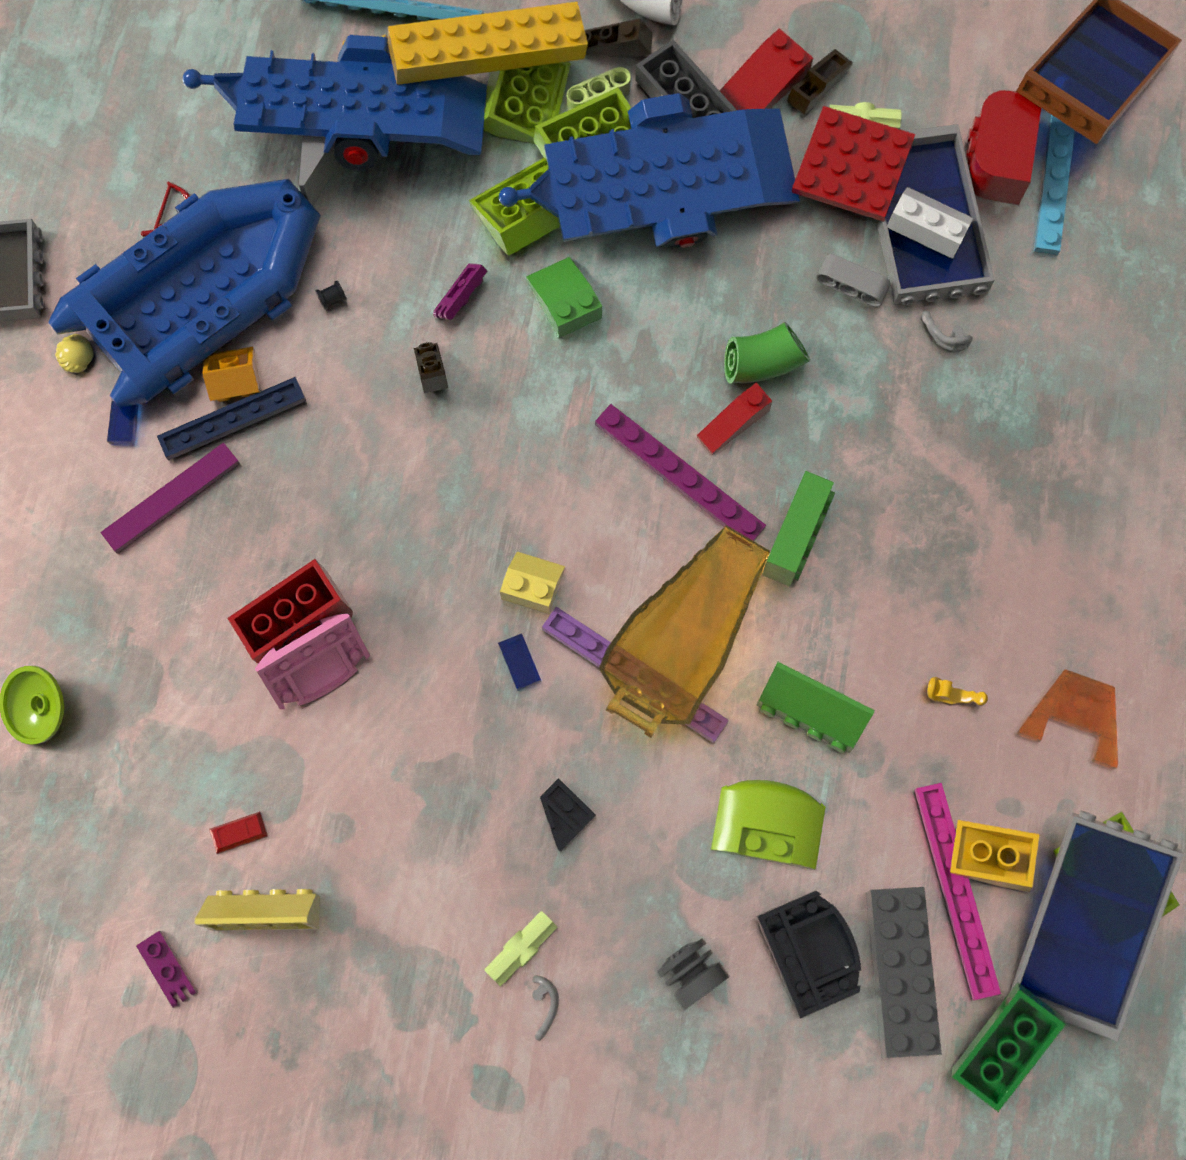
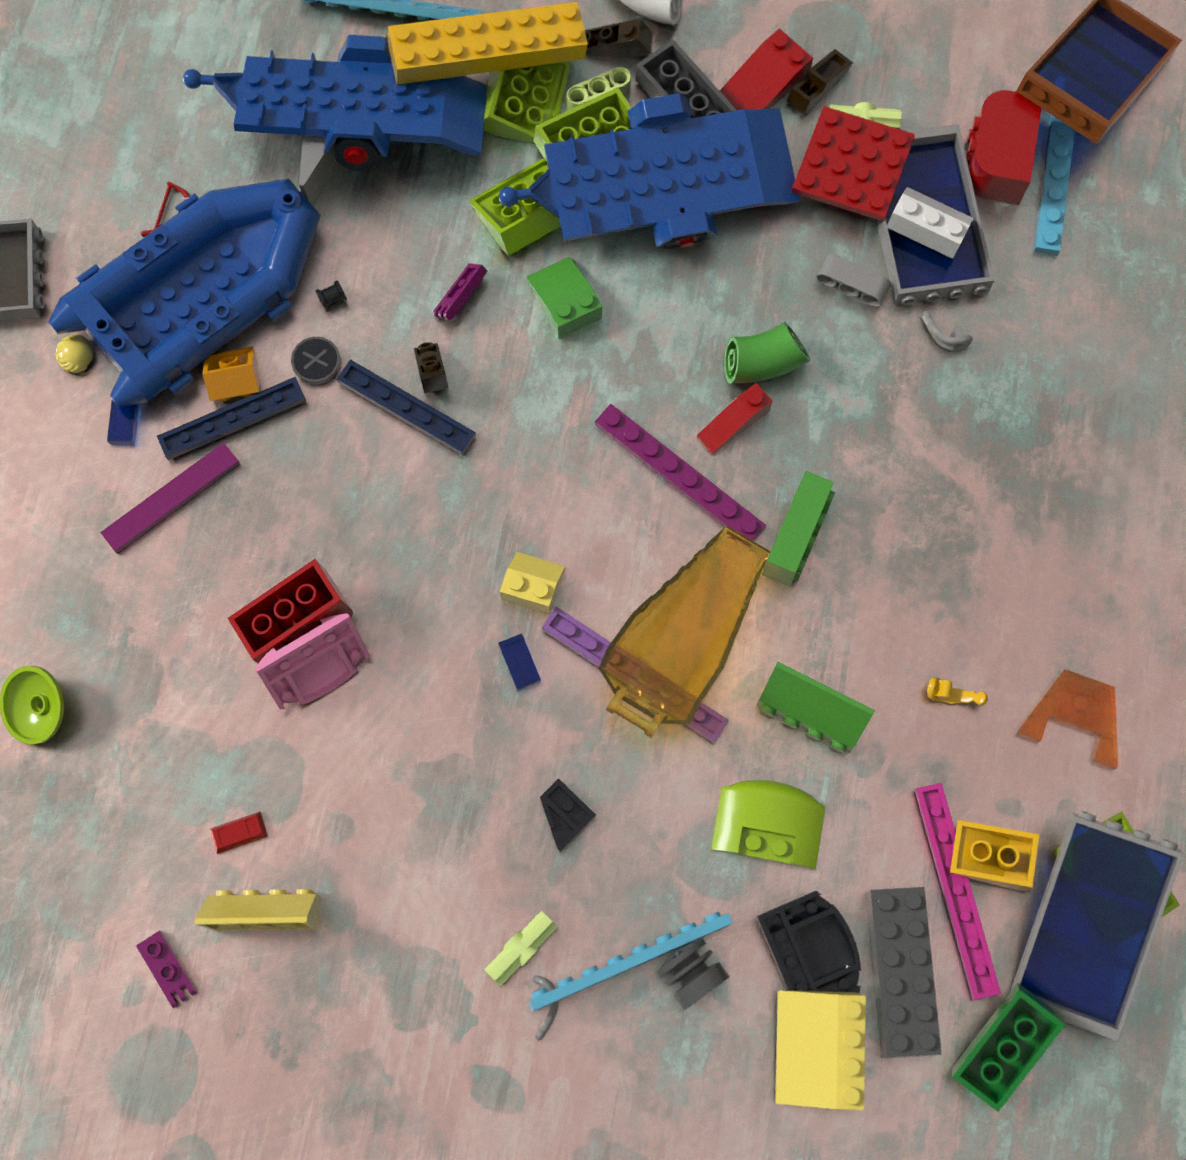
none -> black tile [291,336,341,385]
none -> dark blue plate [337,359,476,455]
none -> medium azure plate [527,912,733,1013]
none -> light yellow slope [775,990,866,1110]

